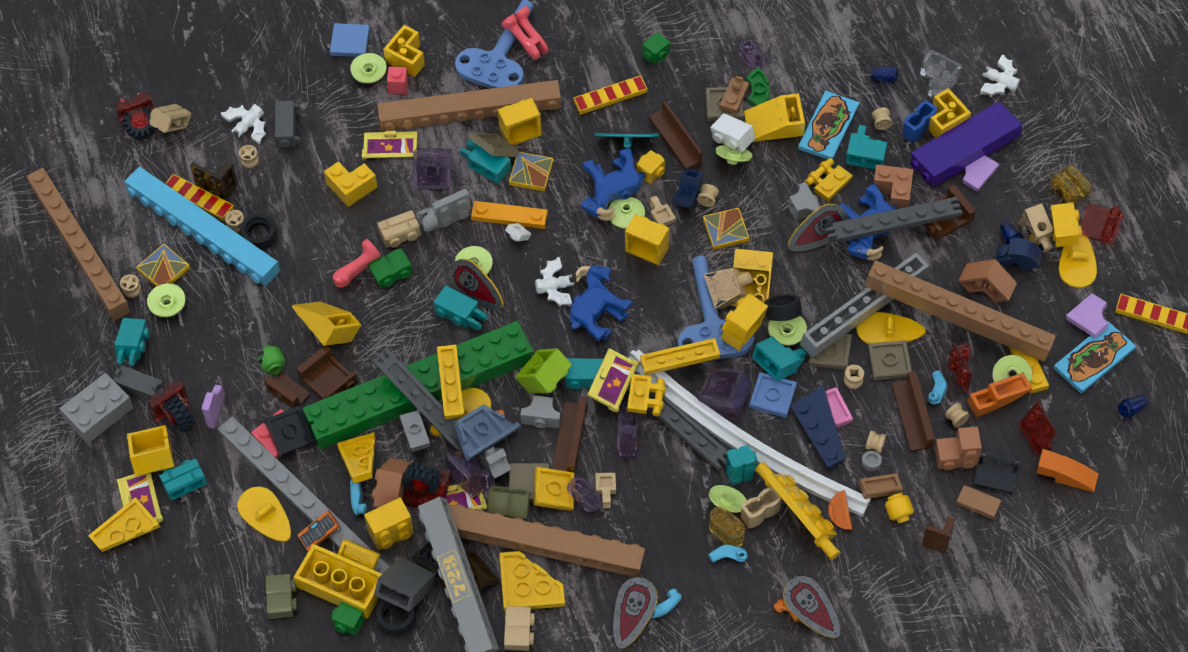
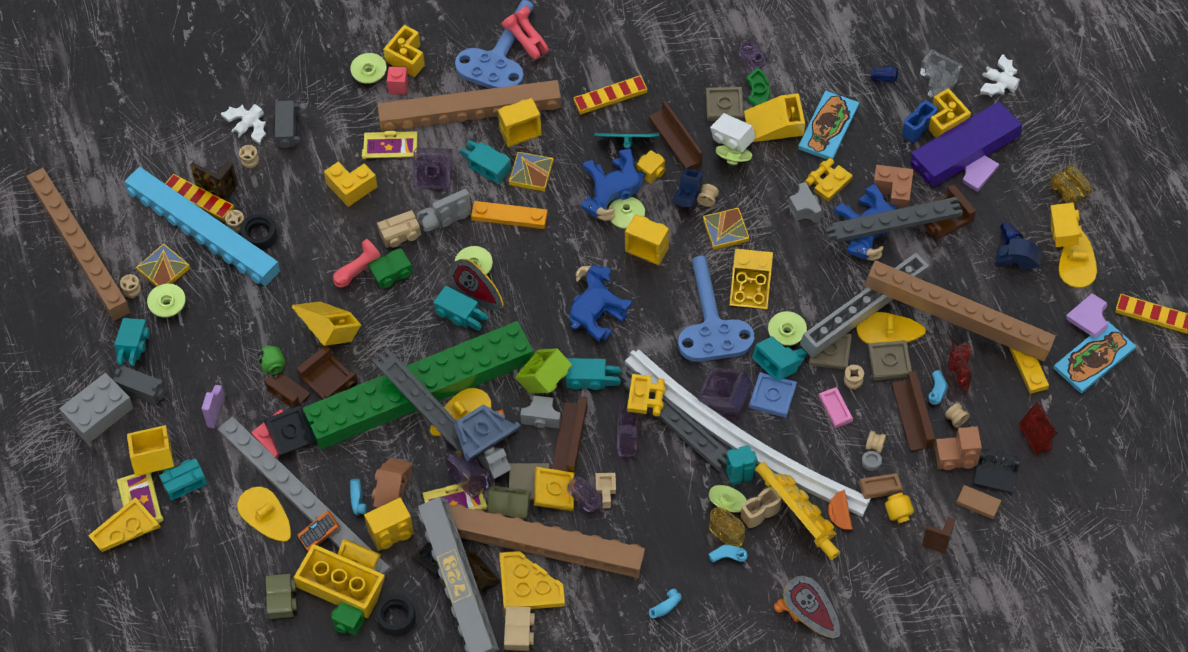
plate [114,93,156,140] -> none
plate [148,380,195,432] -> none
tan brick [149,104,191,133] -> none
medium blue tile [330,23,370,57] -> none
yellow wing [337,432,376,484] -> none
dark grey brick [374,557,436,612] -> none
light grey brick [400,410,430,452] -> none
plate [402,462,452,507] -> none
yellow plate [437,345,464,420] -> none
dark tan tile [469,132,519,157] -> none
white plate [505,223,531,242] -> none
white animal [535,257,574,307] -> none
door [587,348,640,412] -> none
shield [613,577,658,649] -> none
yellow plate [640,338,720,375] -> none
green brick [642,32,670,65] -> none
tan plate [649,196,676,226] -> none
tan torso [704,268,753,310] -> none
medium nougat plate [719,76,749,114] -> none
yellow piece [721,293,768,351] -> none
black tyre [764,294,802,321] -> none
shield [788,204,848,252] -> none
dark blue wing [790,386,846,470] -> none
teal hinge [846,125,887,170] -> none
tan wheel [872,107,893,130] -> none
nougat brick [958,259,1017,303] -> none
orange slope [967,372,1032,417] -> none
yellowish green dish [993,355,1032,383] -> none
tan torso [1018,203,1053,252] -> none
orange slope [1036,449,1098,492] -> none
clear red hinge [1080,203,1124,245] -> none
clear blue cone [1118,395,1148,418] -> none

